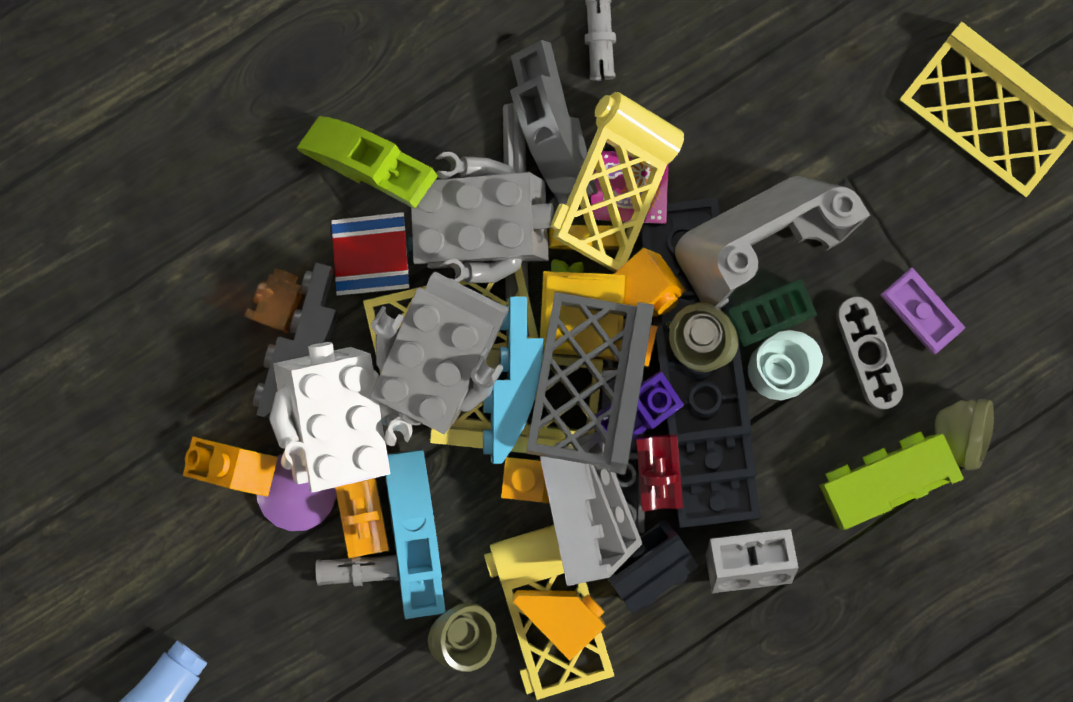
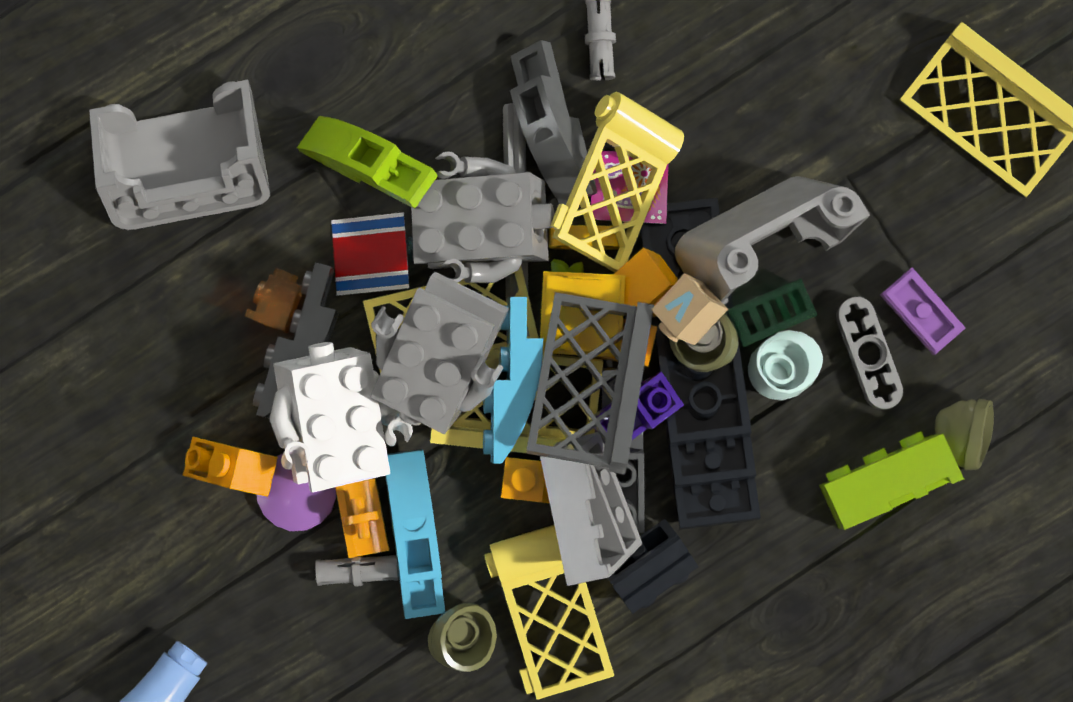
light orange slope [512,590,606,661] -> none
dark red hips [636,434,683,512] -> none
light grey brick [705,529,799,593] -> none
none -> light grey windscreen [89,80,270,230]
none -> tan brick [651,273,728,345]

